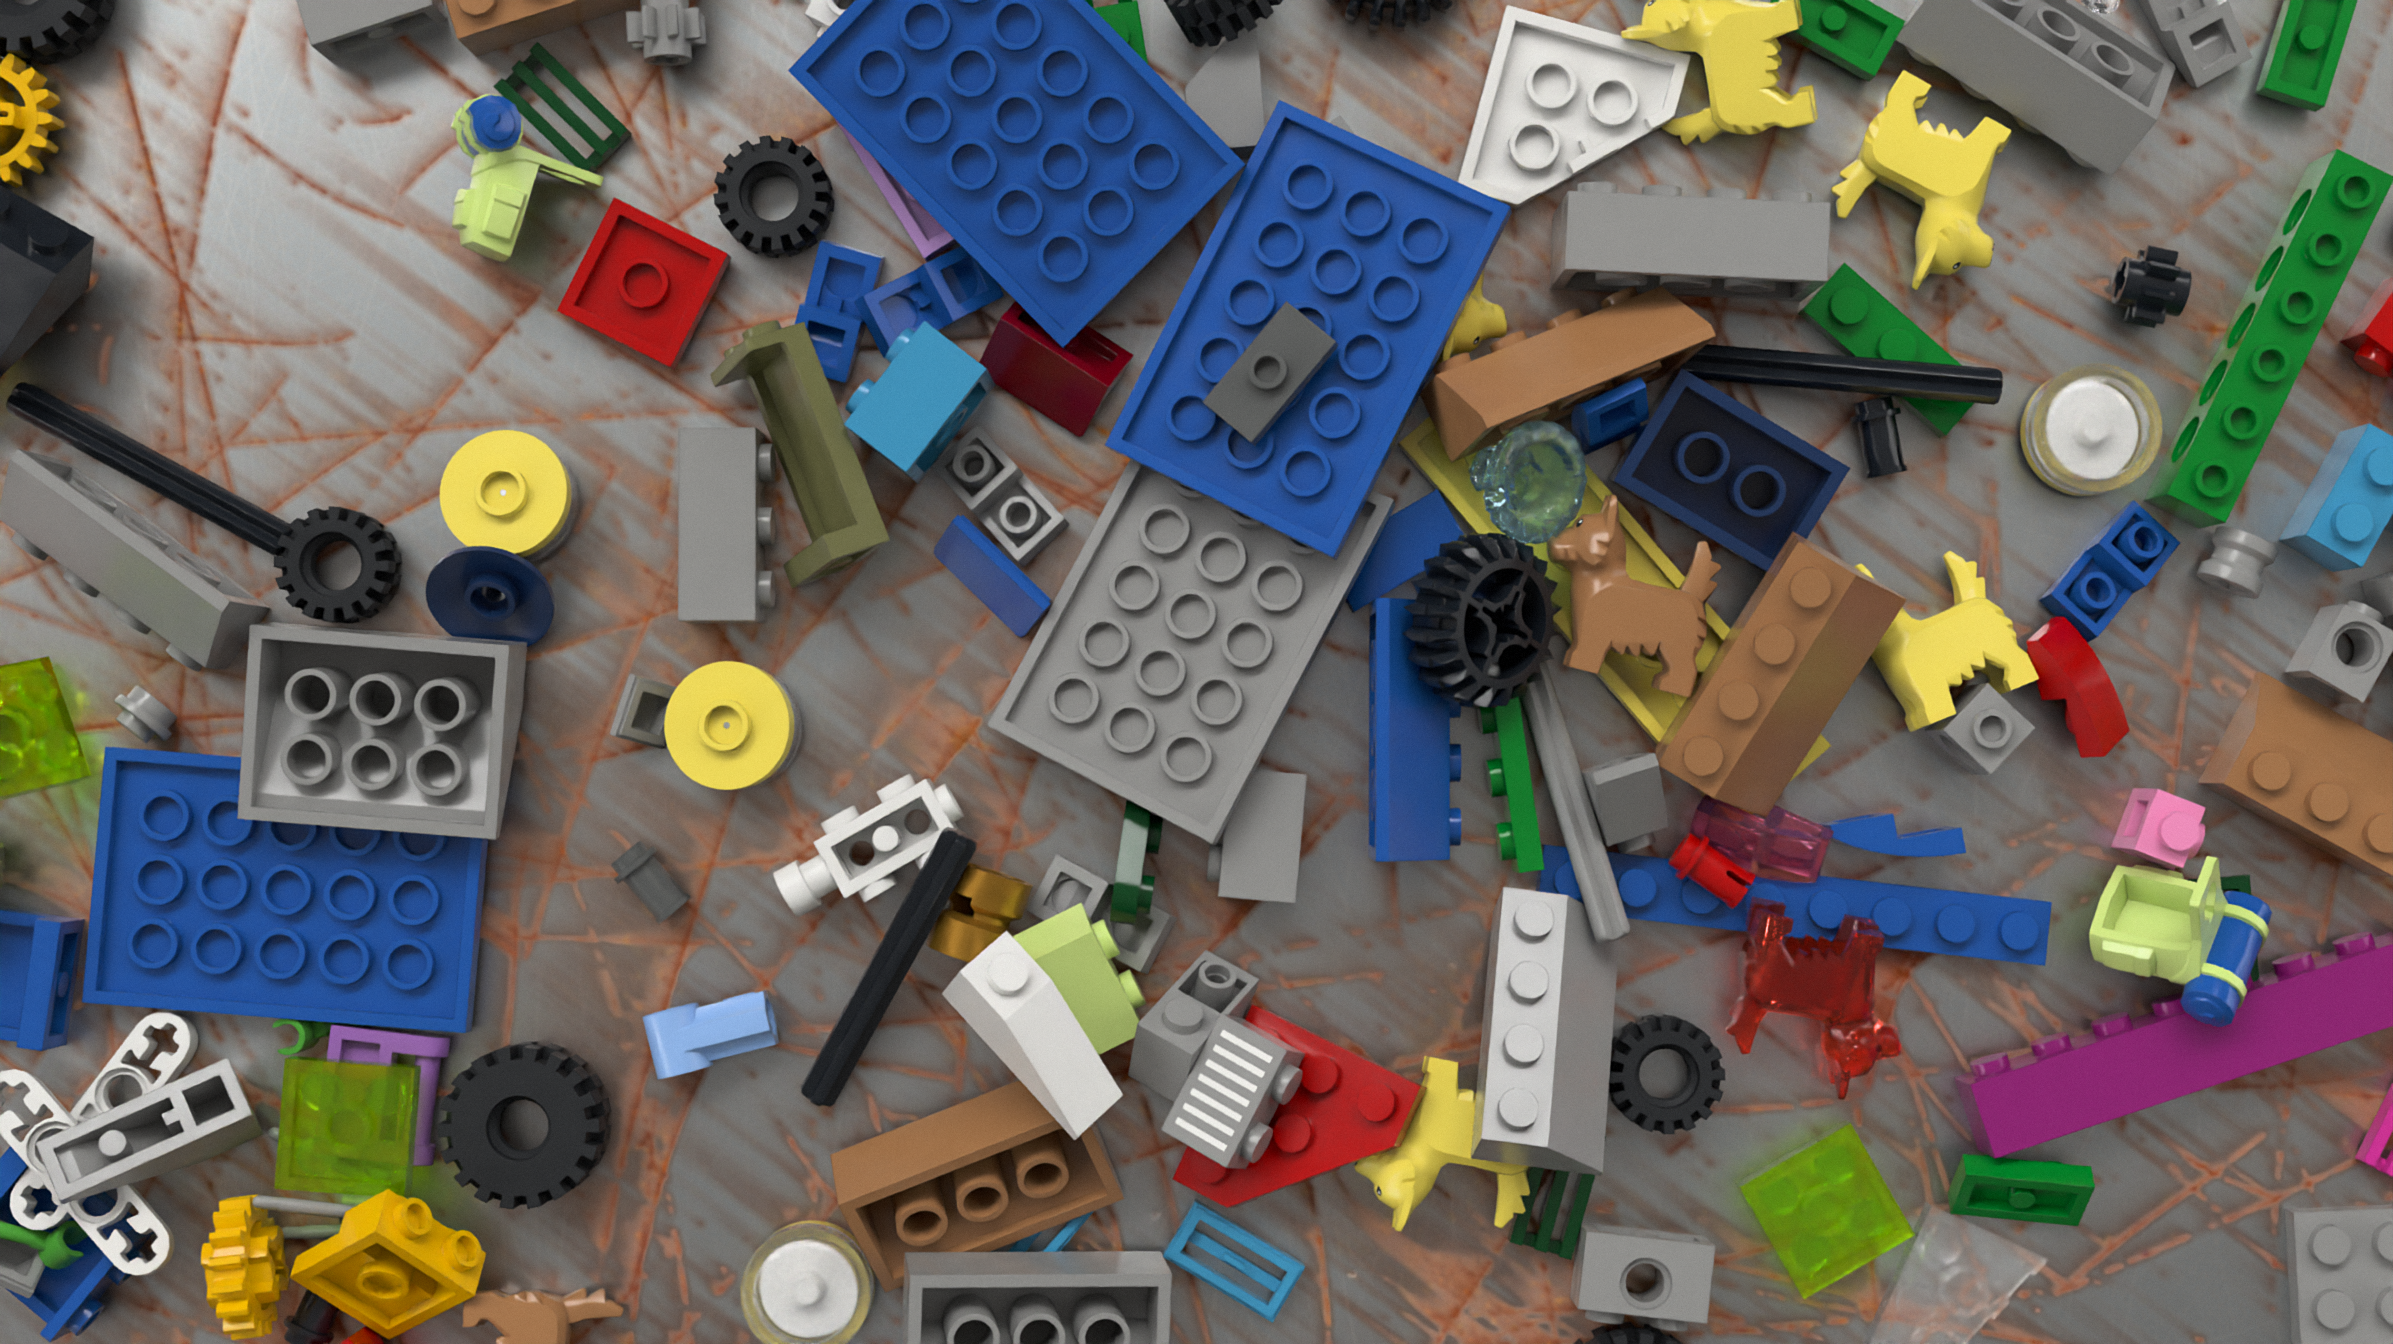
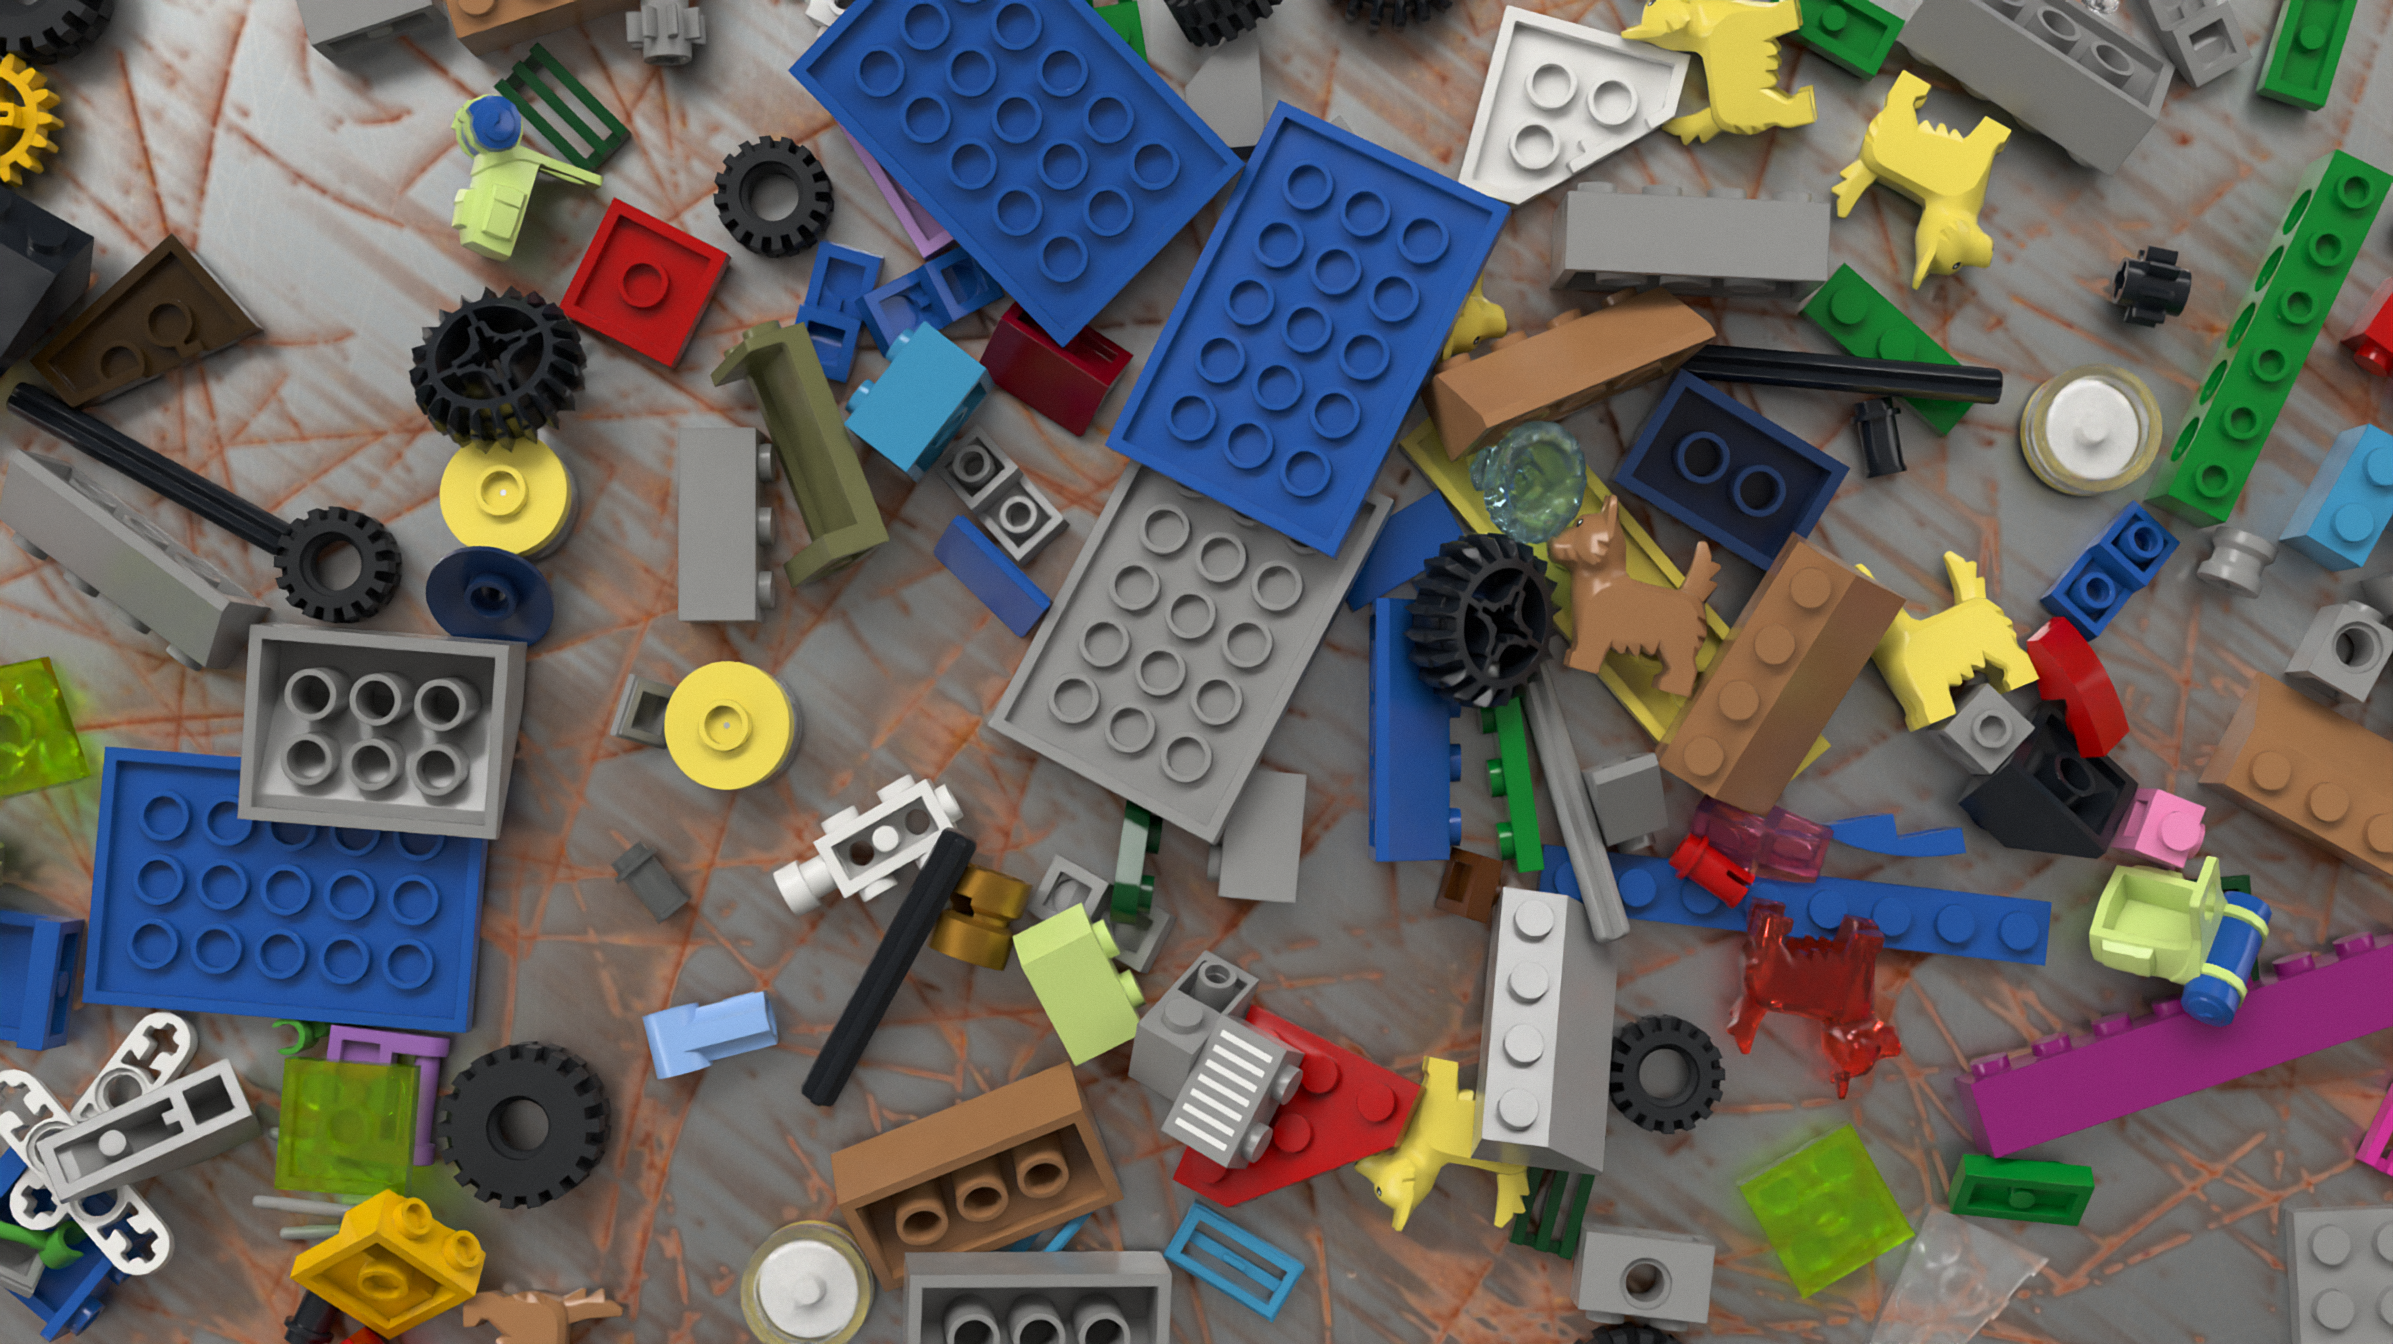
light grey plate [114,685,177,743] -> none
yellow gear [201,1194,289,1341] -> none
white slope [942,930,1123,1140] -> none
dark grey plate [1203,301,1338,446] -> none
blue slope [1571,377,1649,456] -> none
none -> dark brown wing [29,233,264,411]
none -> black gear [409,285,587,454]
none -> reddish brown plate [1435,847,1504,924]
none -> black slope [1958,700,2139,859]

